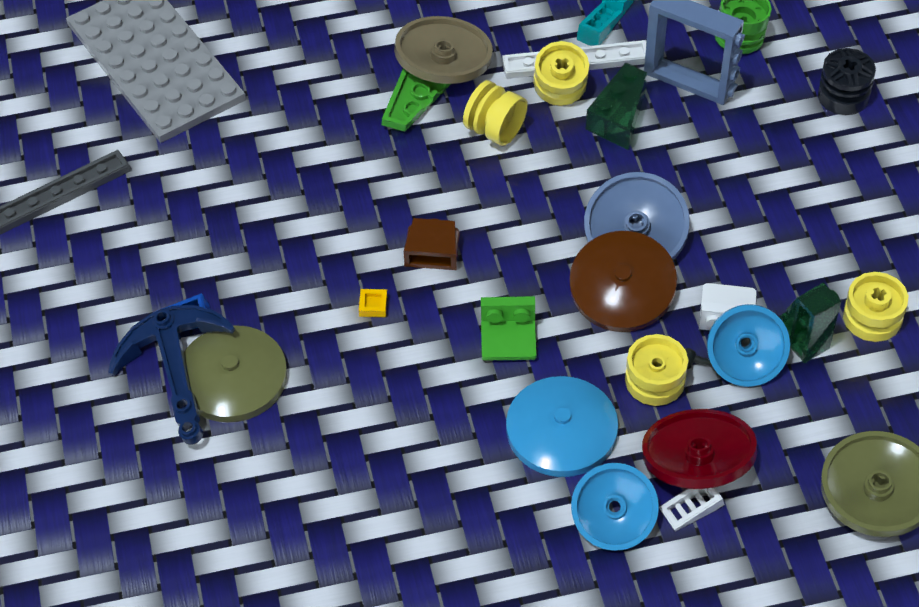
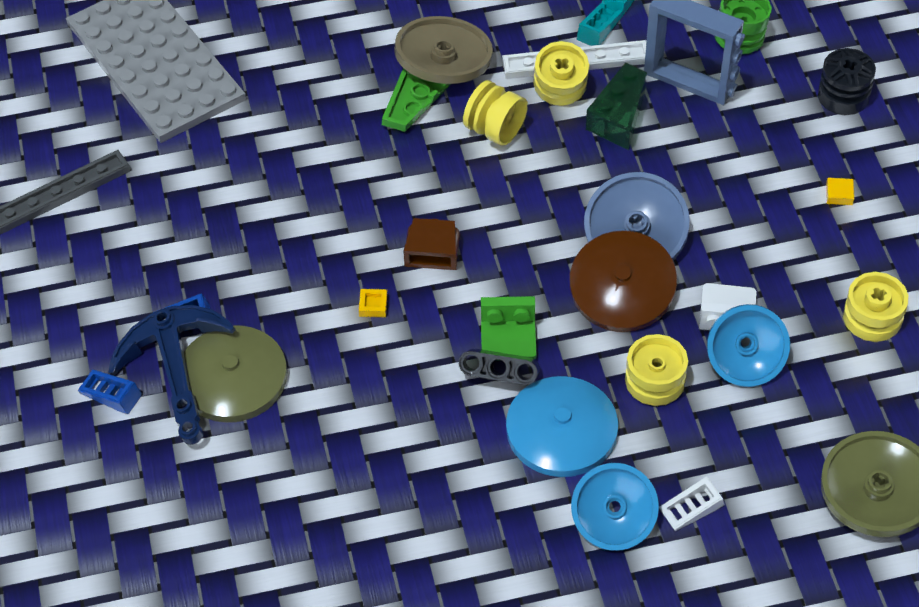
dark red dish [642,409,757,489] -> none
pearl dark grey hand [685,348,713,369] -> none
clear green wedge [779,282,841,363] -> none
none -> blue slope [78,369,142,414]
none -> black beam [459,349,540,385]
none -> yellow tile [826,178,854,205]

